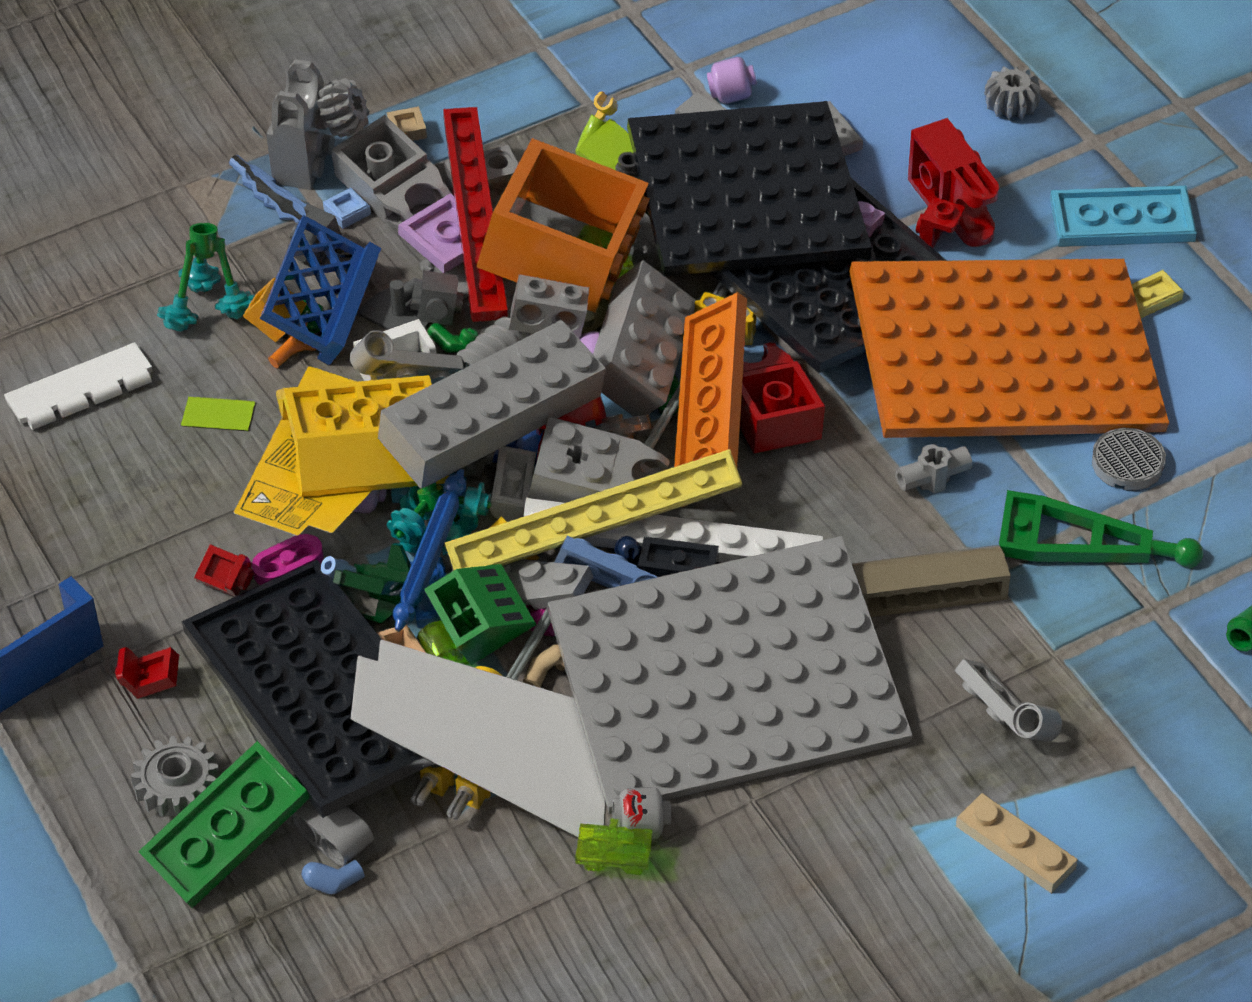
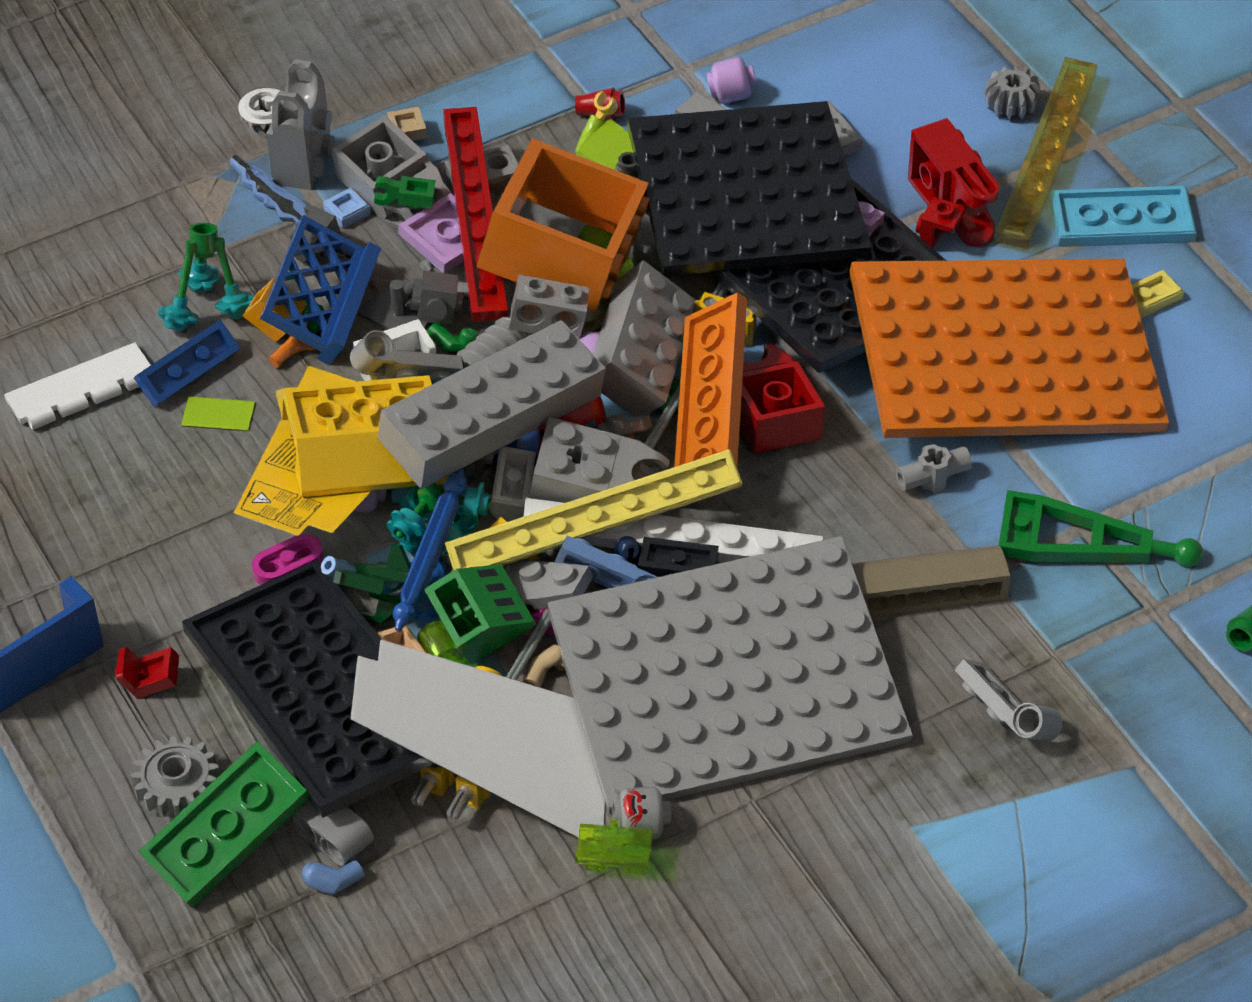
red bracket [194,544,254,597] -> none
light grey gear [317,78,370,138] -> none
tan plate [956,793,1078,894] -> none
tile [1092,428,1166,491] -> none
none -> blue plate [134,319,241,407]
none -> white gear [238,88,280,130]
none -> green plate [374,176,436,210]
none -> red cone [575,87,625,120]
none -> clear yellow plate [994,57,1097,250]

